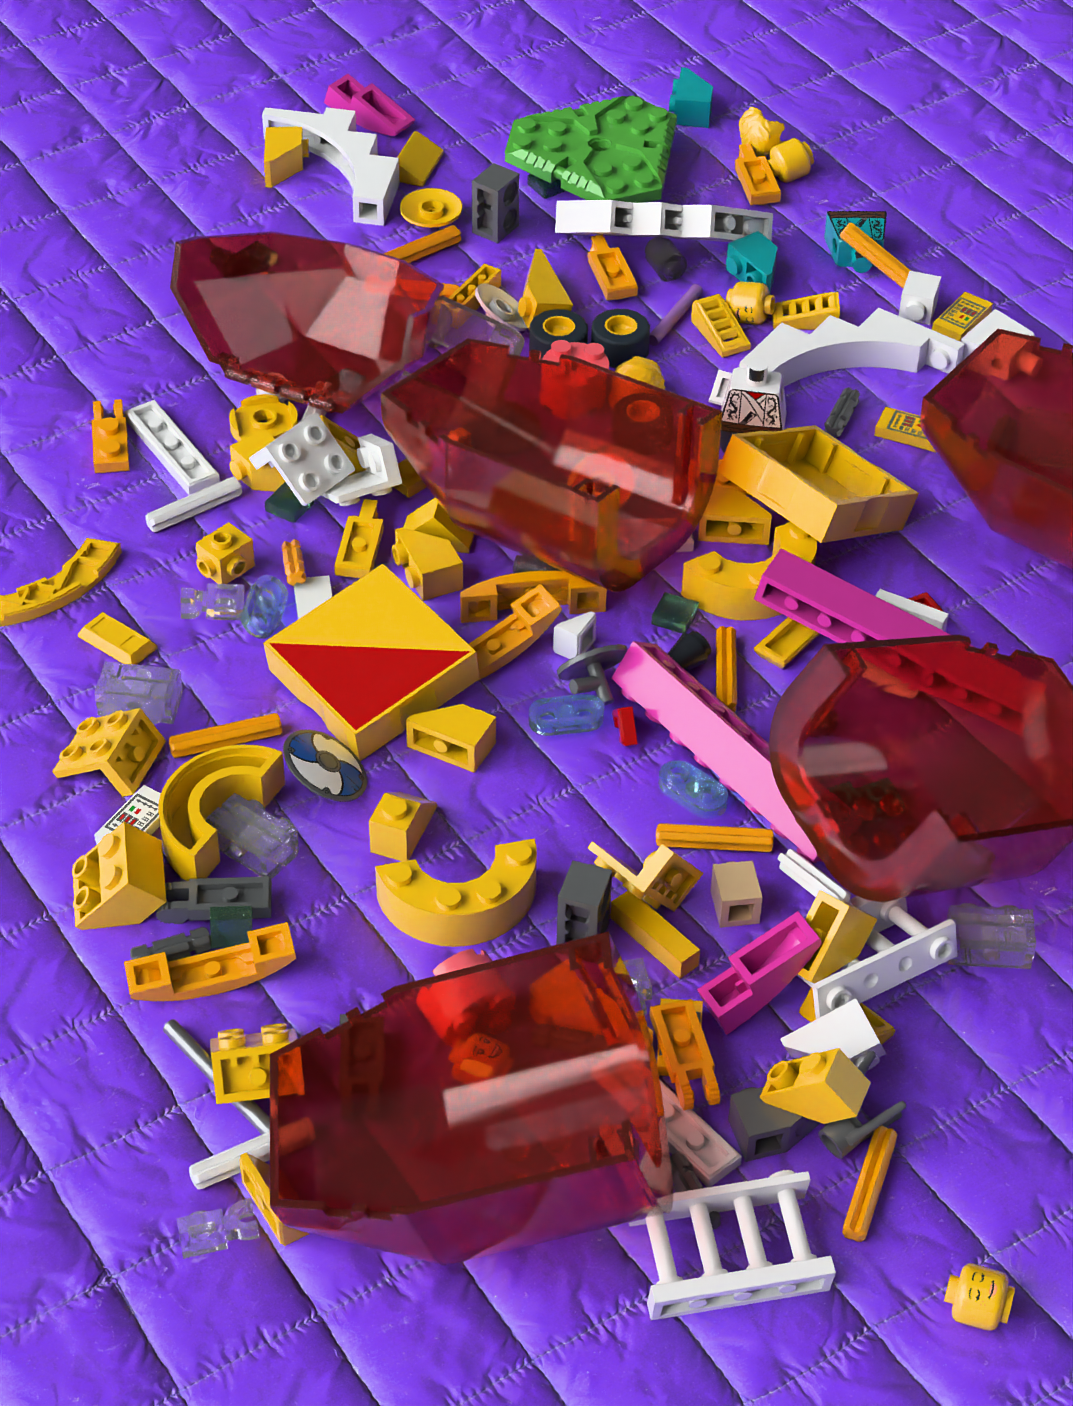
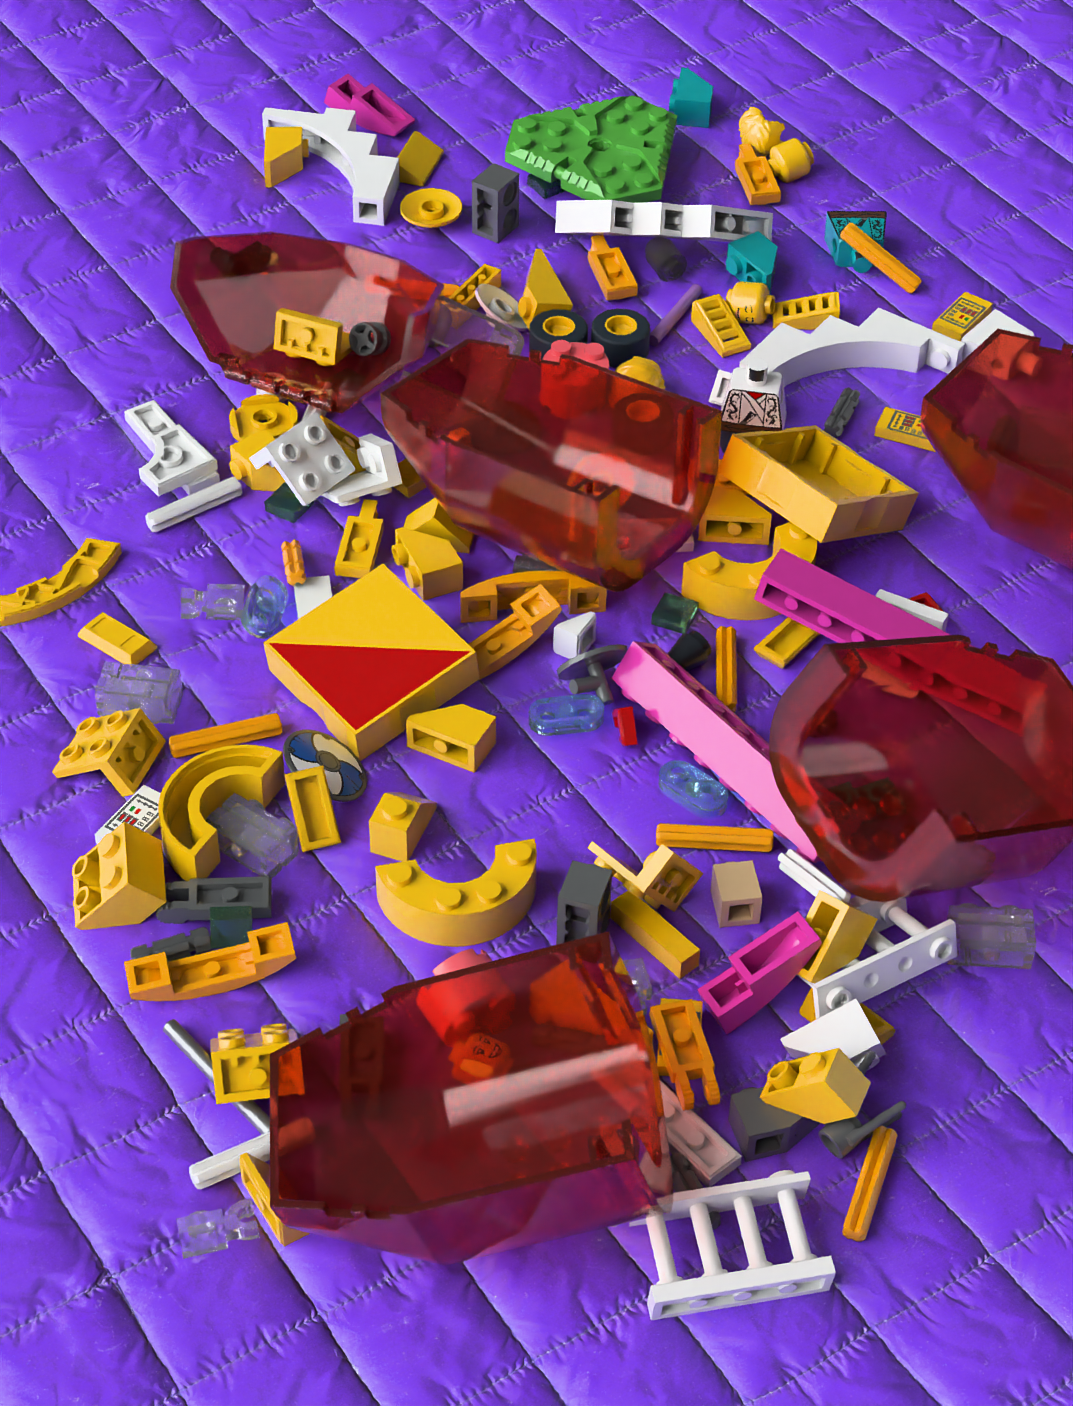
light orange hinge [92,399,130,473] -> none
yellow brick [196,522,255,587] -> none
light orange axle [378,225,461,272] -> none
white brick [899,271,941,325] -> none
yellow head [944,1263,1015,1331] -> none
none -> white tile [139,424,218,497]
none -> yellow bracket [273,308,352,366]
none -> yellow tile [284,765,341,852]
none -> dark grey wheel [349,322,391,356]

